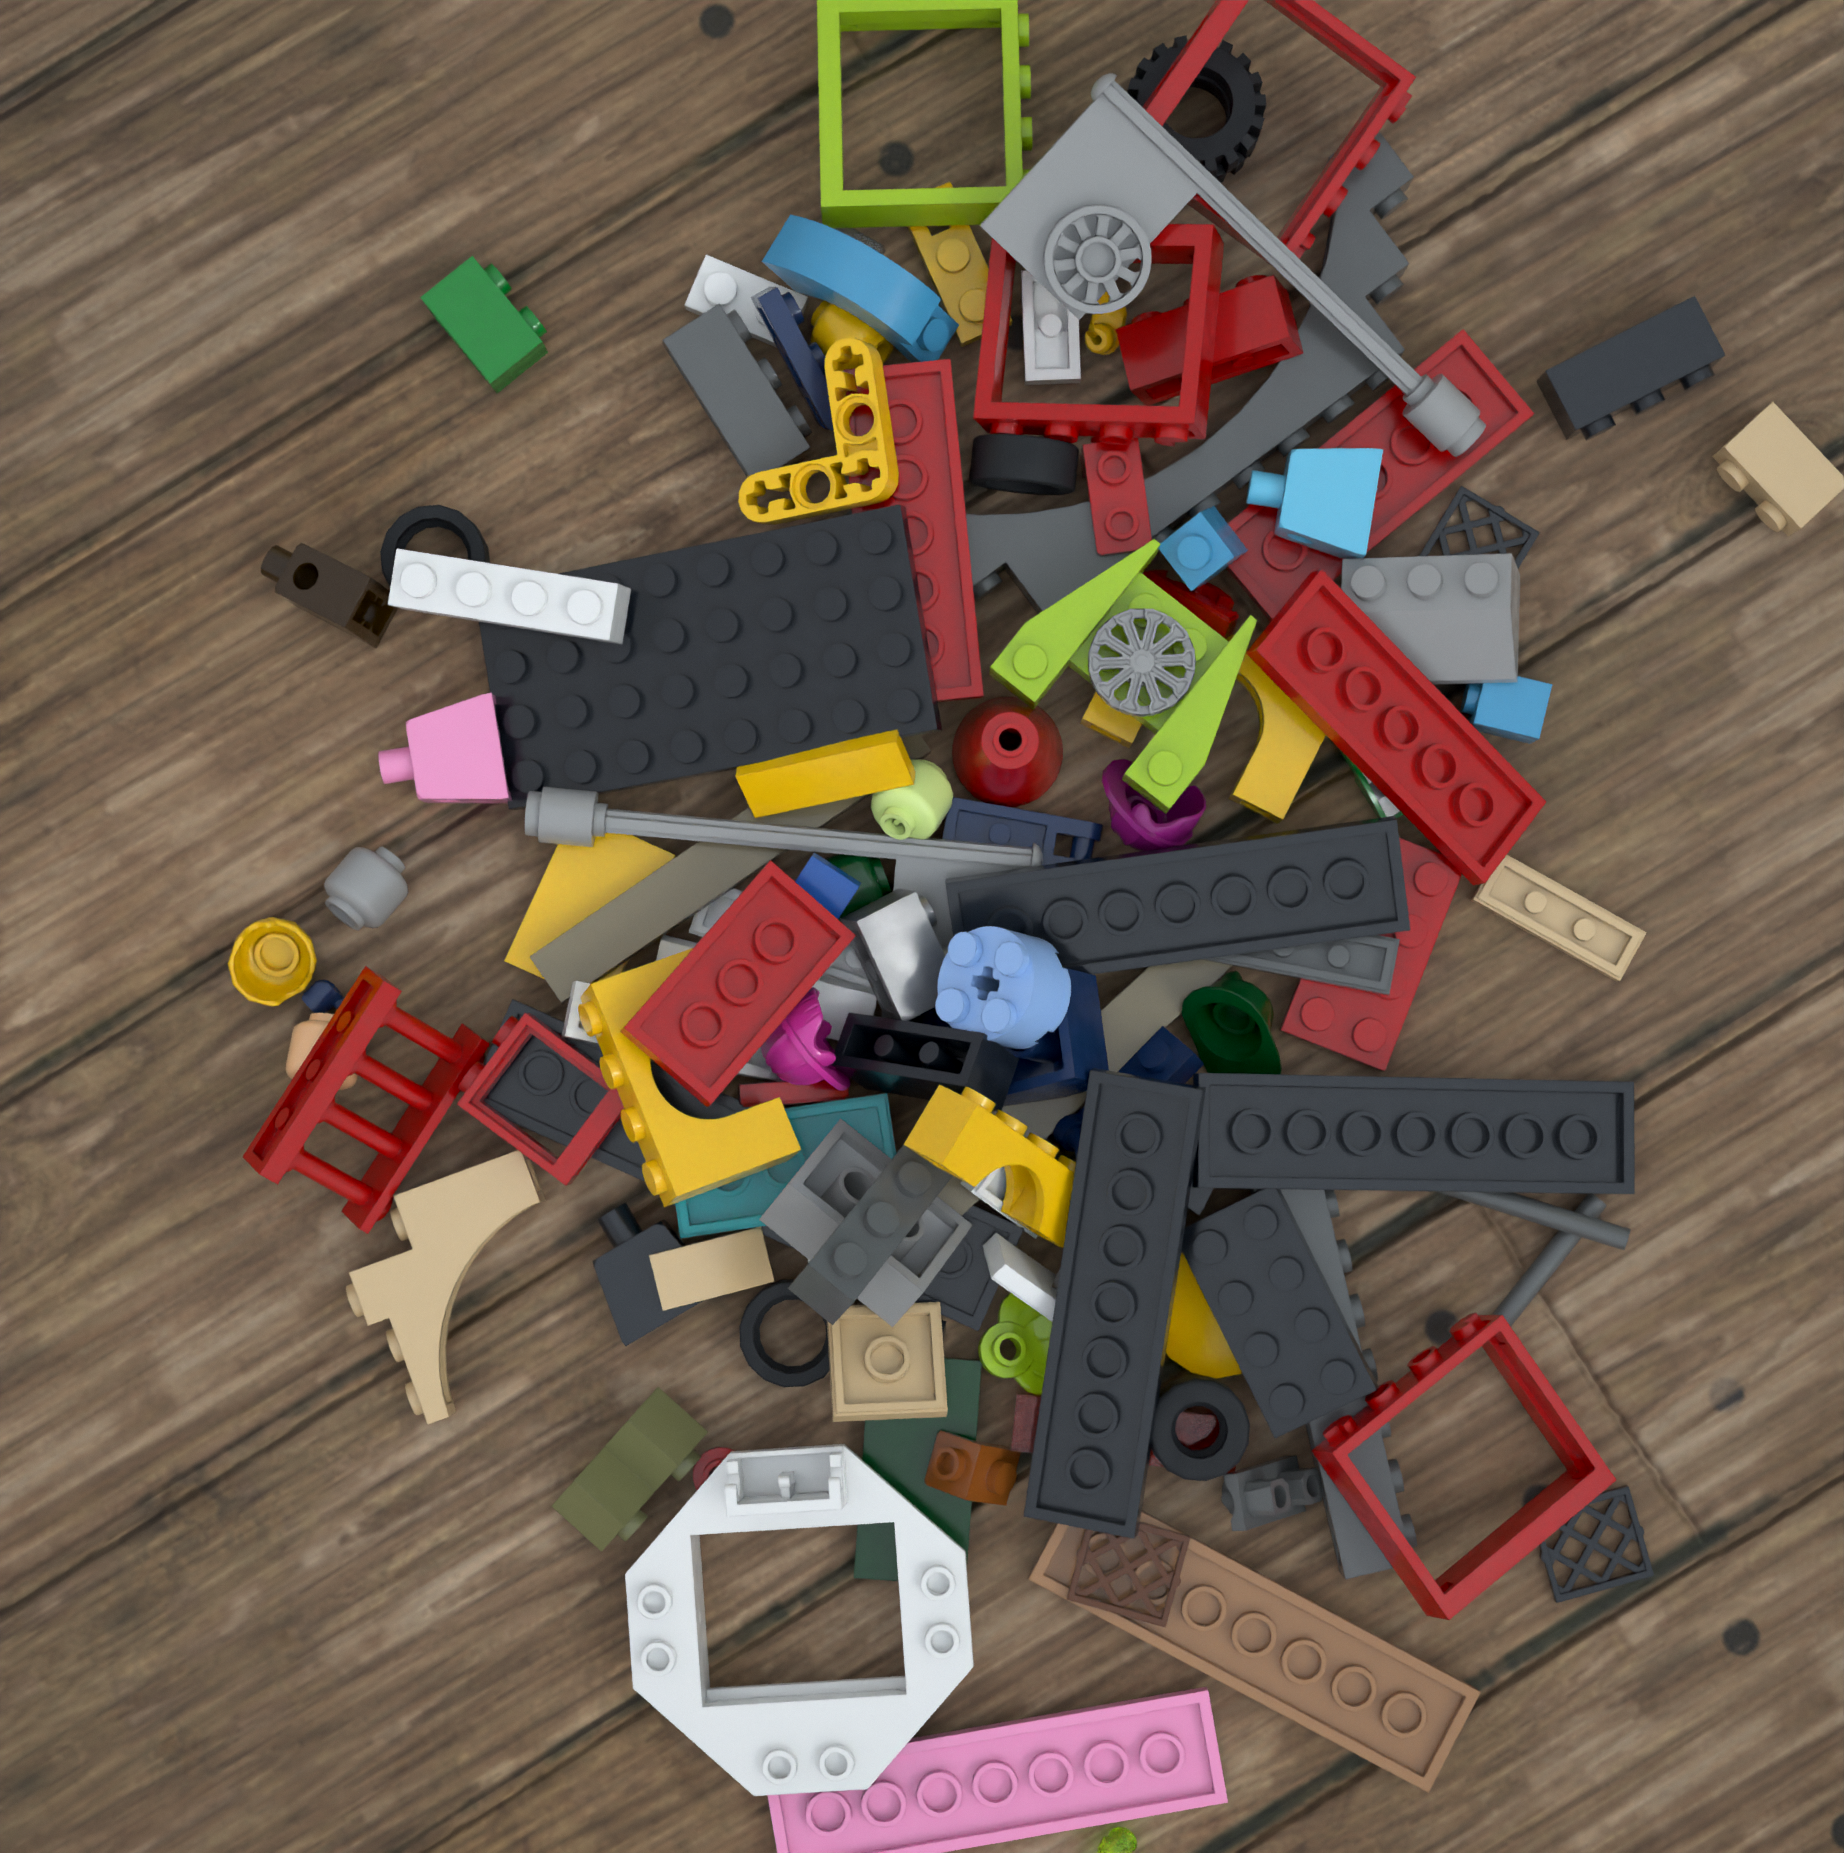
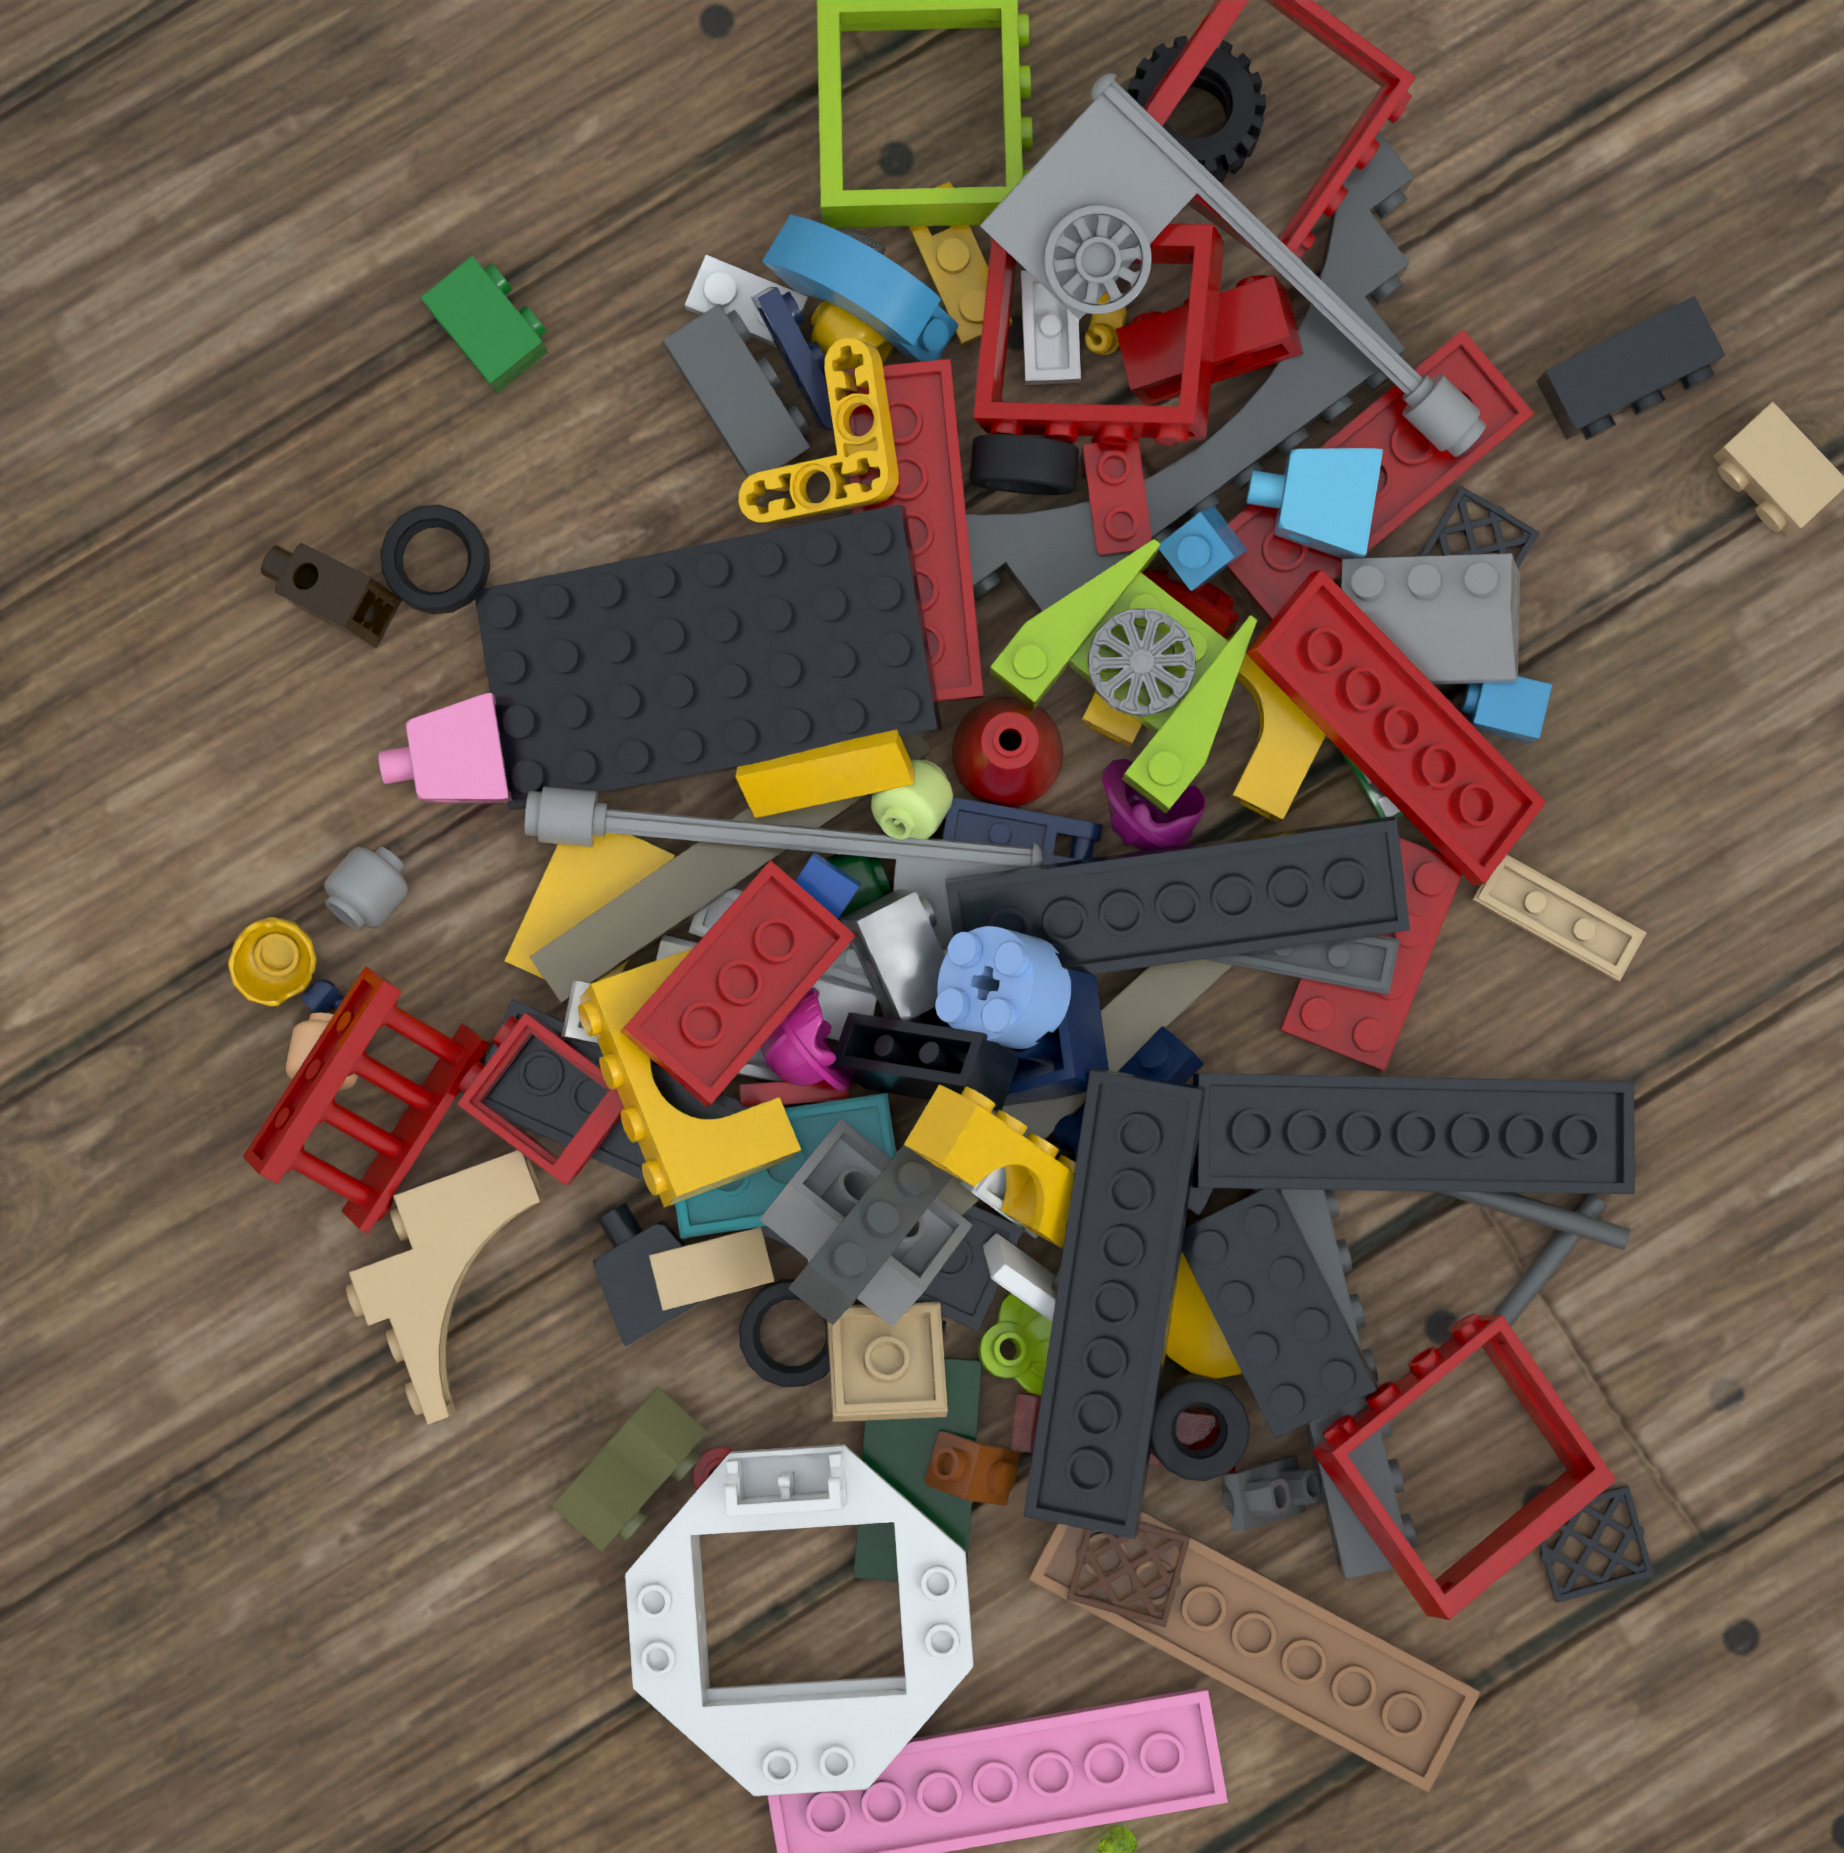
white brick [388,549,631,645] -> none
dark green piece [1181,971,1282,1075] -> none

